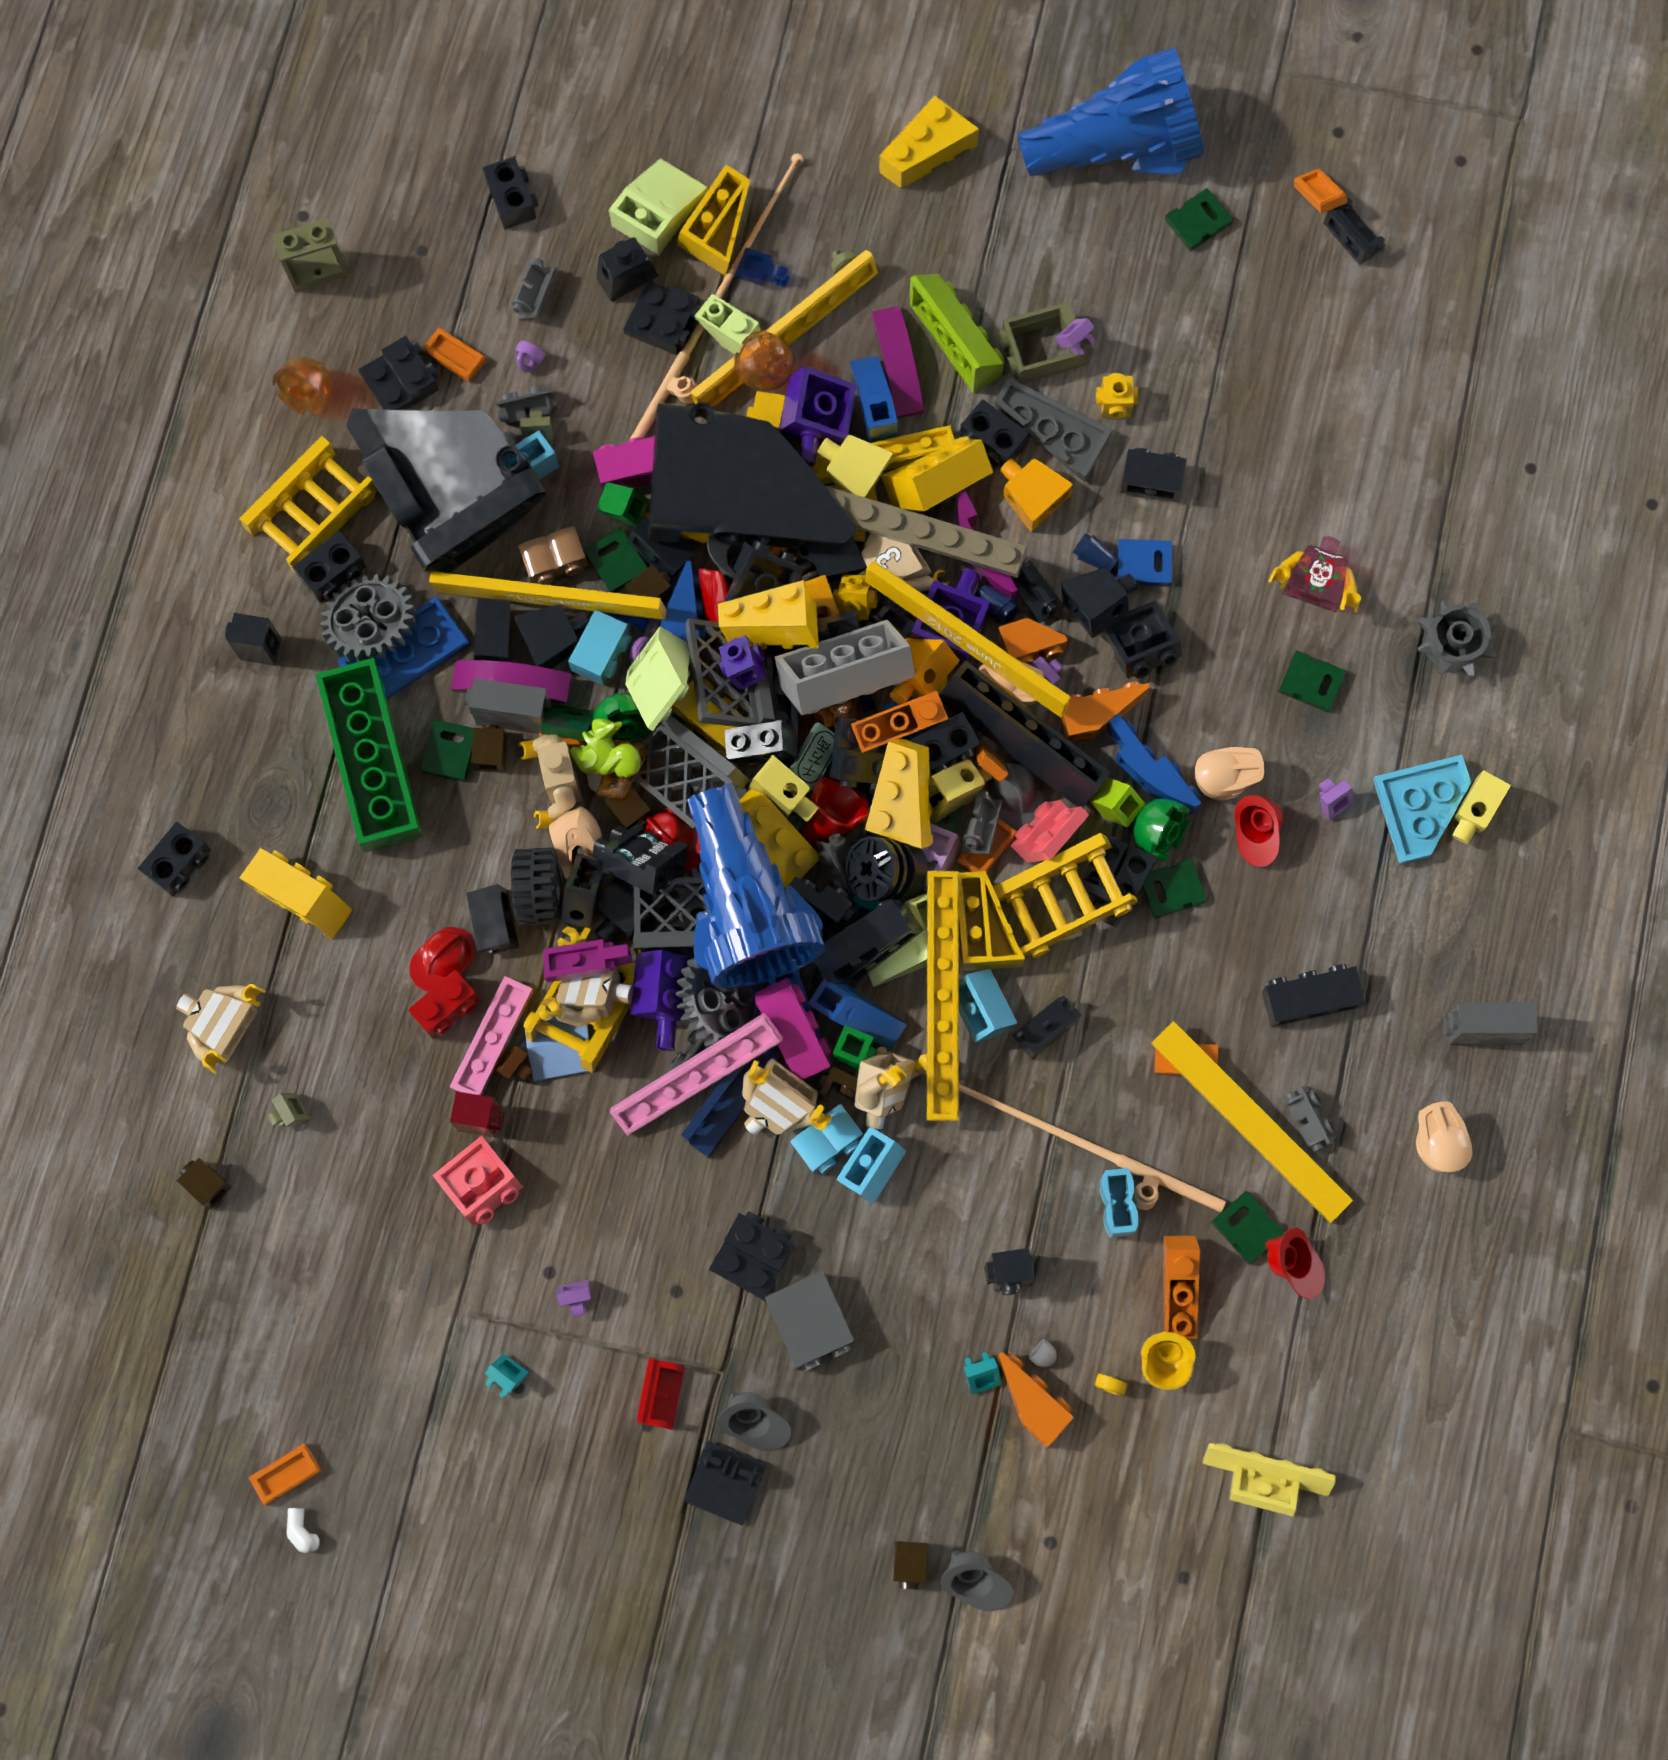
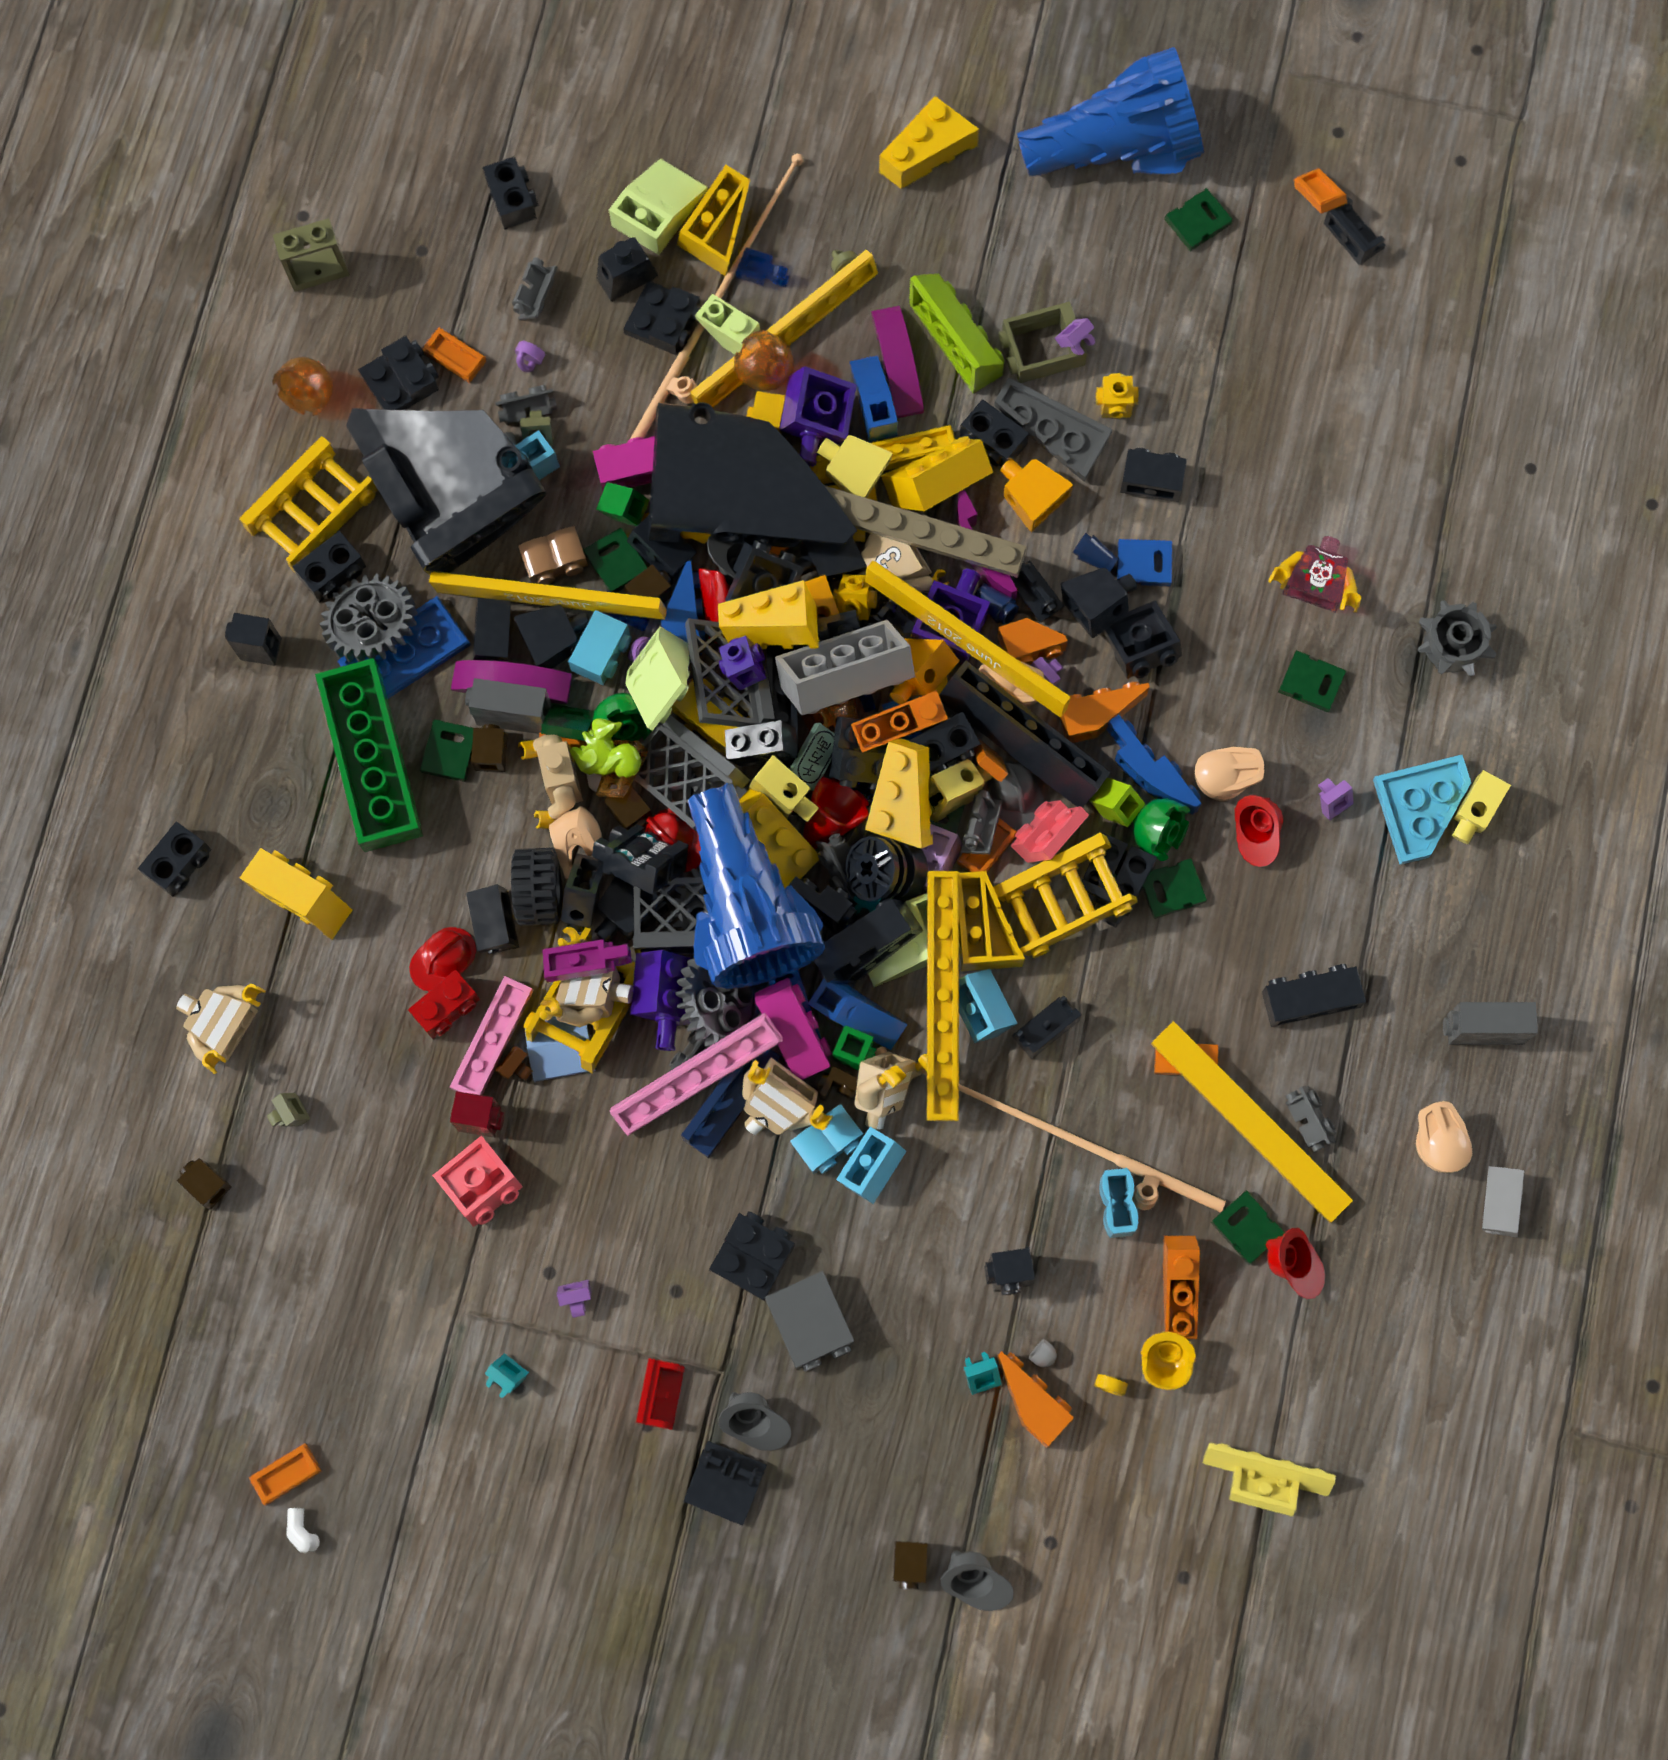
none -> light grey hinge [1482,1166,1524,1237]

